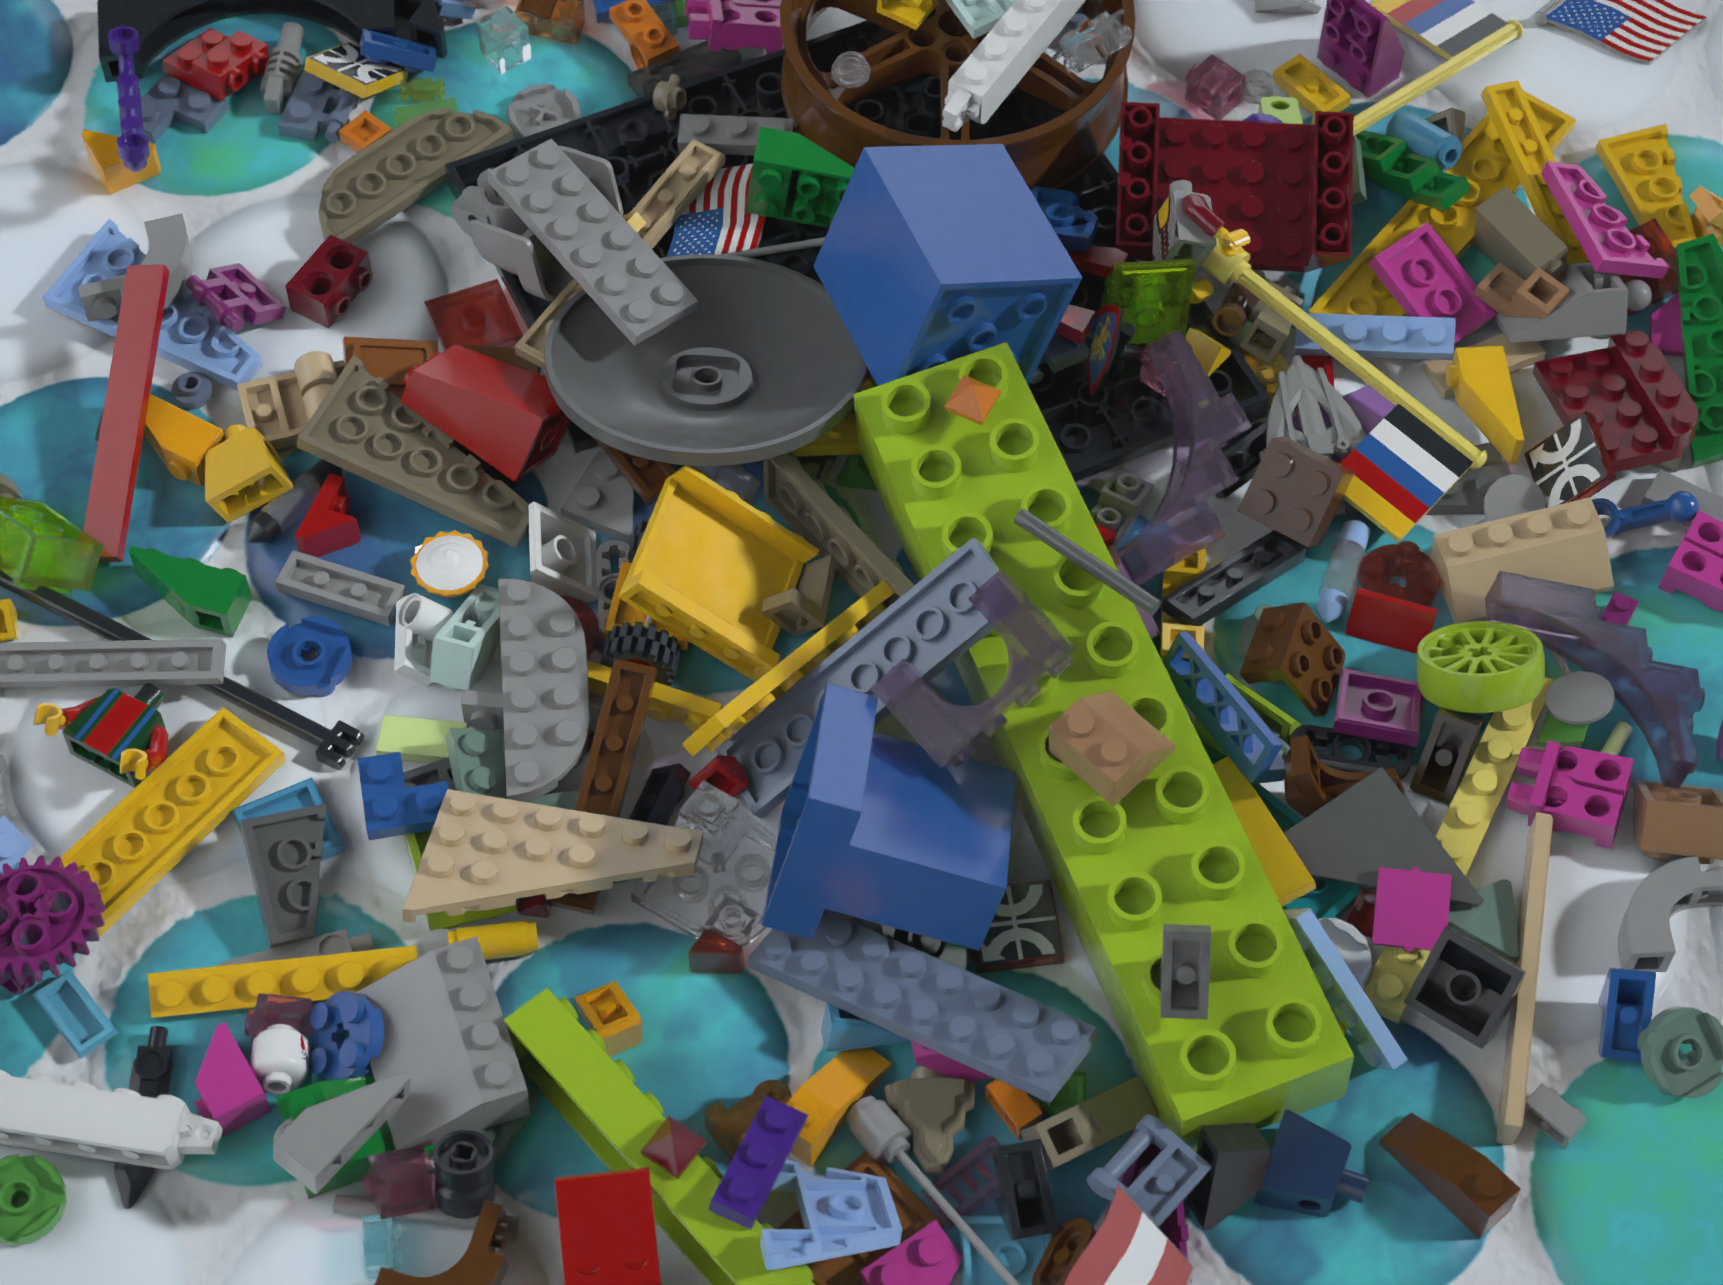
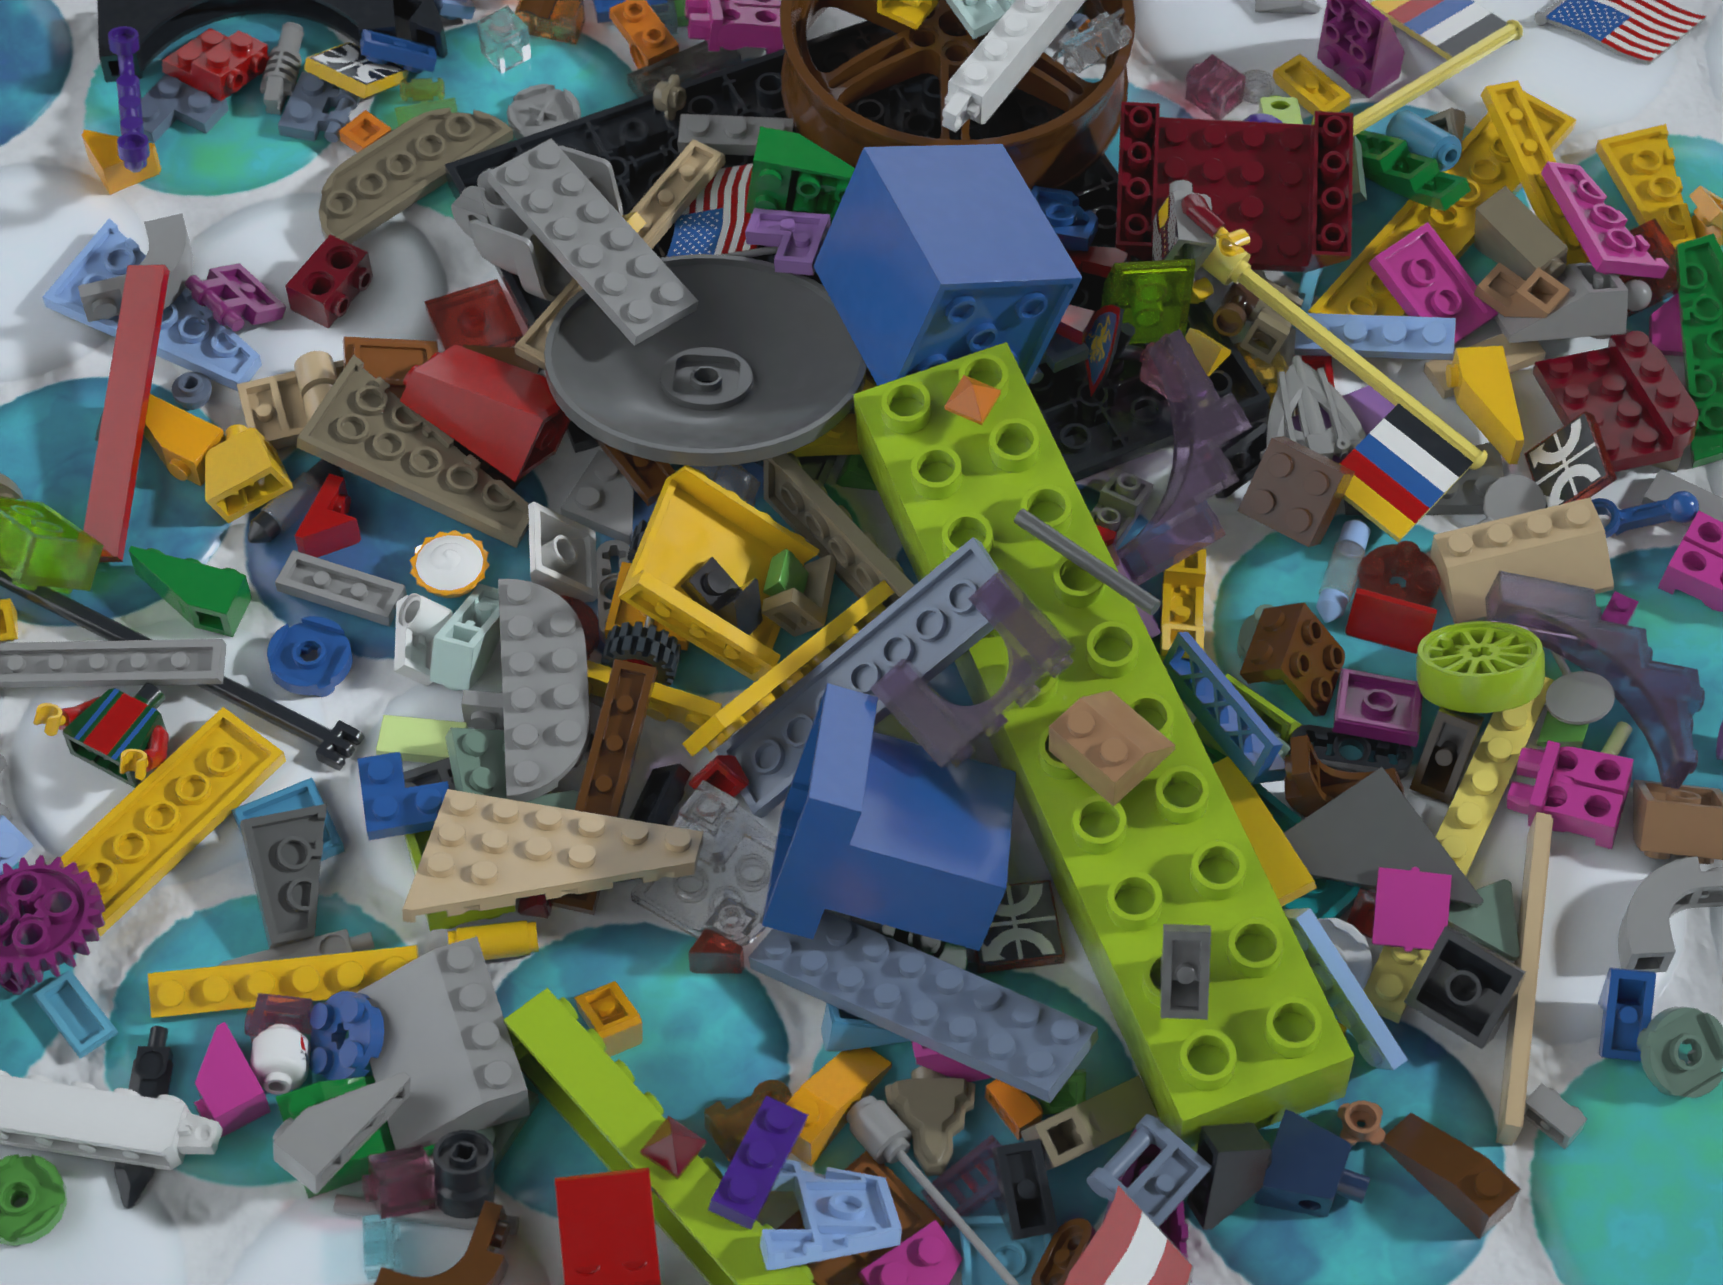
clear plate [832,51,870,88] -> none
black plate [1162,530,1306,626] -> none
none -> black slope [681,557,763,635]
none -> medium lavender plate [745,208,831,275]
none -> bright green slope [763,549,809,596]
none -> nougat plate [1337,1100,1385,1146]

